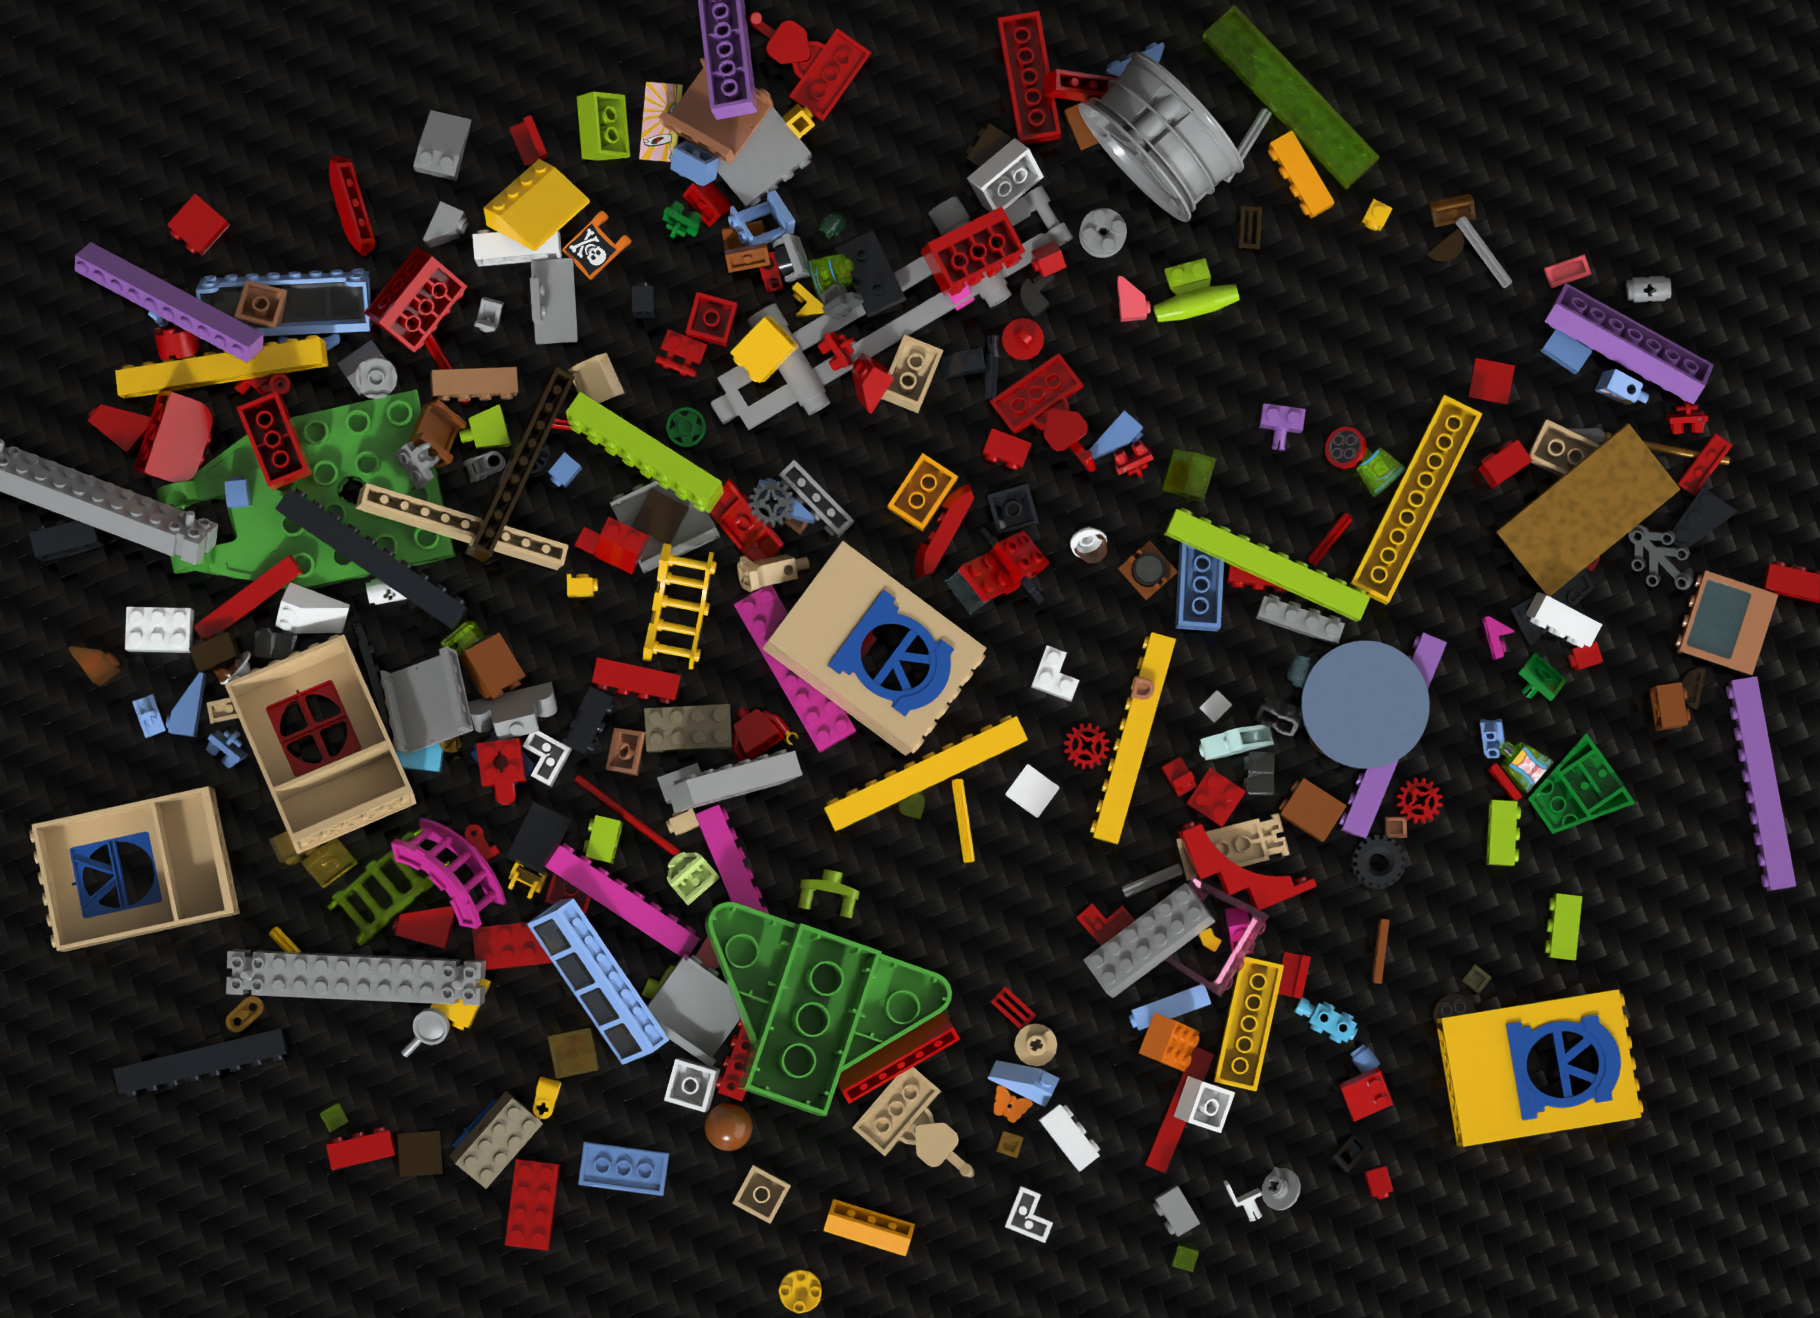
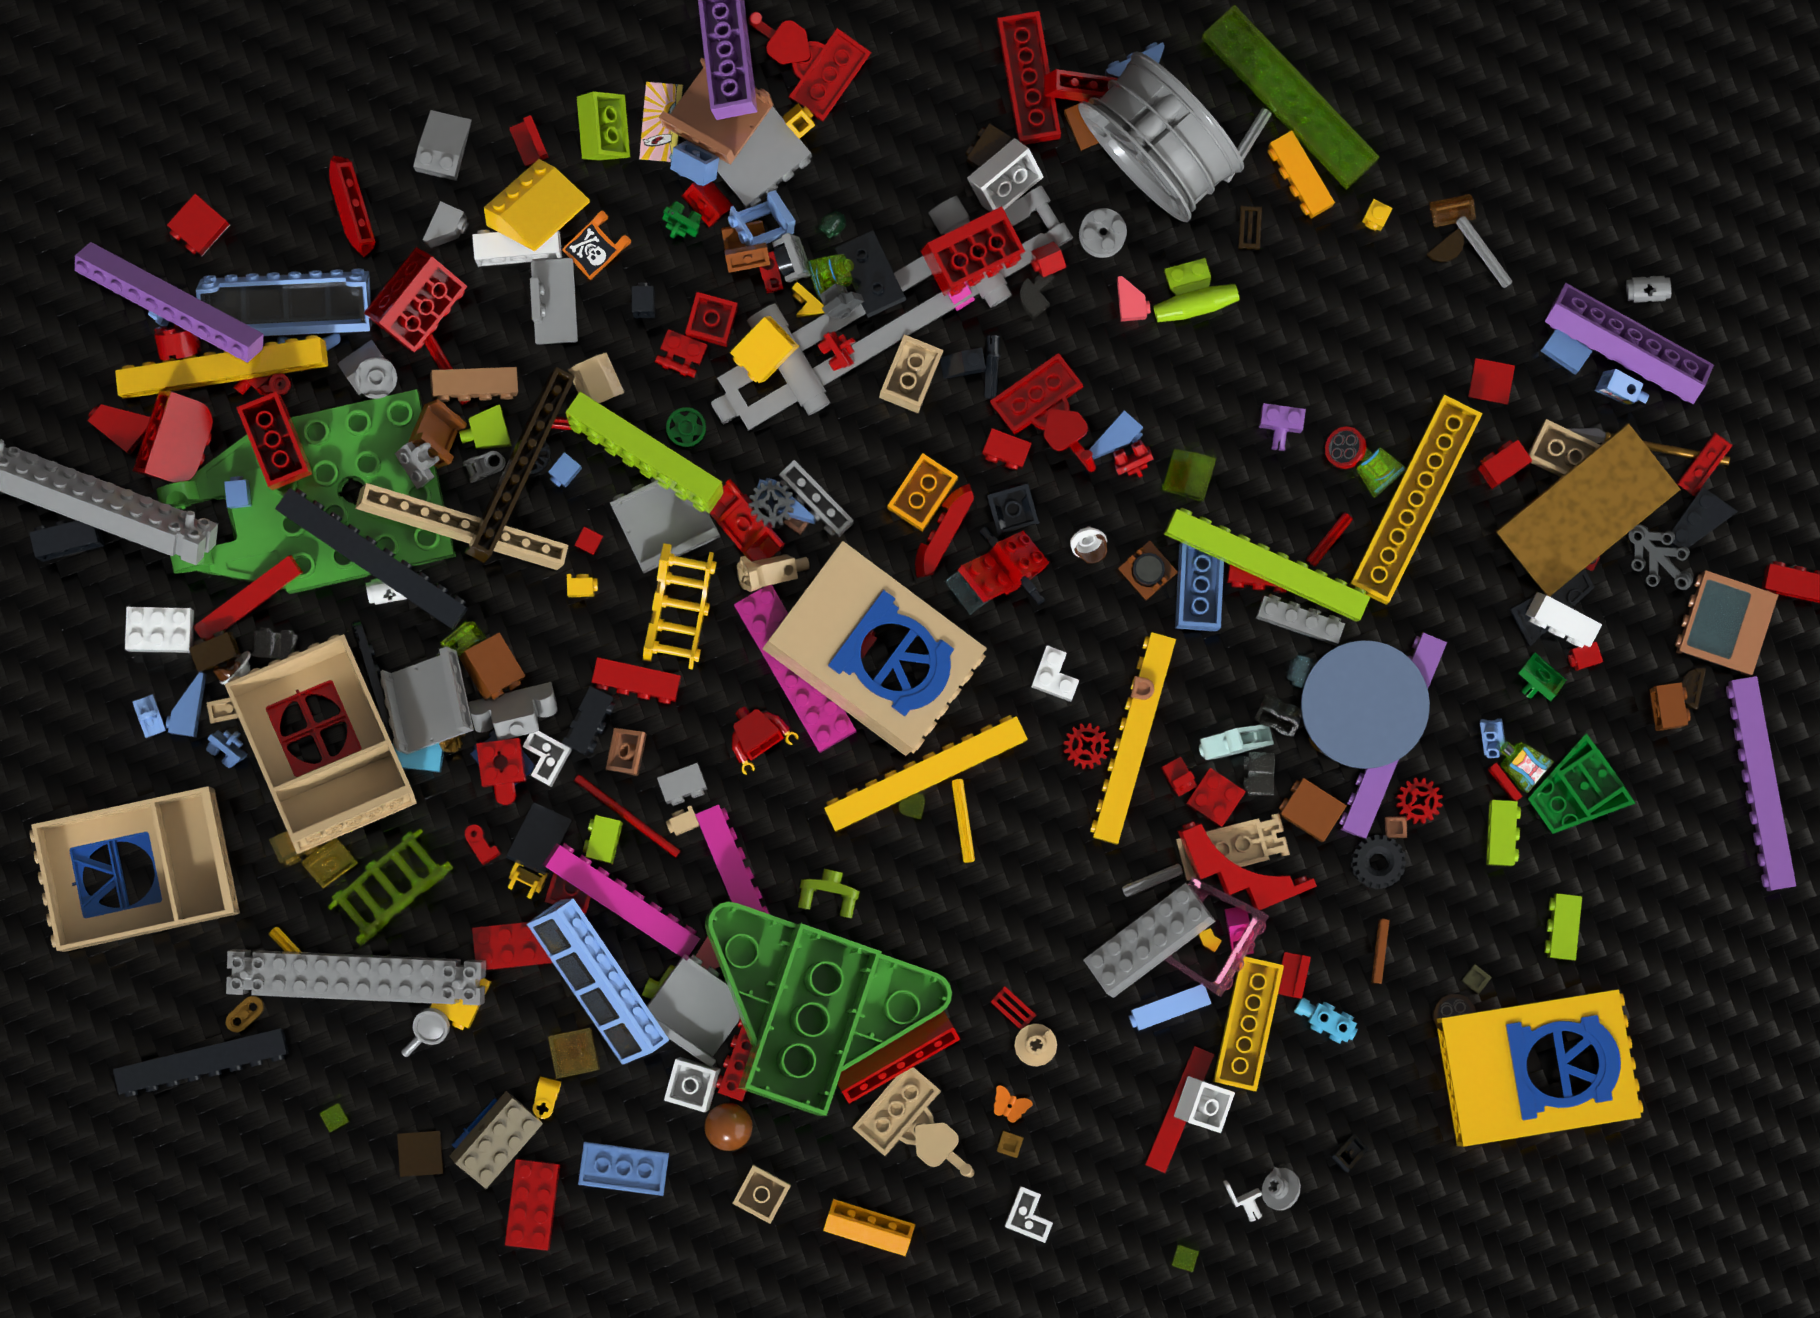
clear orange slope [68,646,121,686] -> none
nougat slope [234,280,287,329] -> none
white slope [275,582,350,633] -> none
red brick [326,1127,397,1170] -> none
dark pink fence [391,818,506,929] -> none
red slope [393,906,456,949] -> none
light grey bracket [474,297,504,332] -> none
red slope [594,517,650,575] -> none
dark brown tile [632,488,689,544] -> none
dark tan brick [644,704,732,753] -> none
light grey brick [667,749,802,813] -> none
yellowish green slope [667,852,720,905] -> none
yellow dish [779,1270,822,1313] -> none
red slope [852,353,894,414] -> none
light blue slope [988,1060,1060,1107] -> none
red tile [1002,318,1044,360] -> none
white sticker [1006,764,1060,818] -> none
white brick [1039,1104,1100,1172] -> none
red plate [1076,904,1136,946] -> none
orange brick [1139,1013,1200,1072] -> none
light grey brick [1153,1185,1200,1237] -> none
white sticker [1200,690,1232,723] -> none
red plate [1339,1067,1393,1122] -> none
medium blue brick [1350,1044,1381,1074] -> none
red brick [1364,1166,1393,1200] -> none
dark pink slope [1482,616,1515,660] -> none
coral tile [1544,255,1591,289] -> none
red hips [1666,401,1708,434] -> none

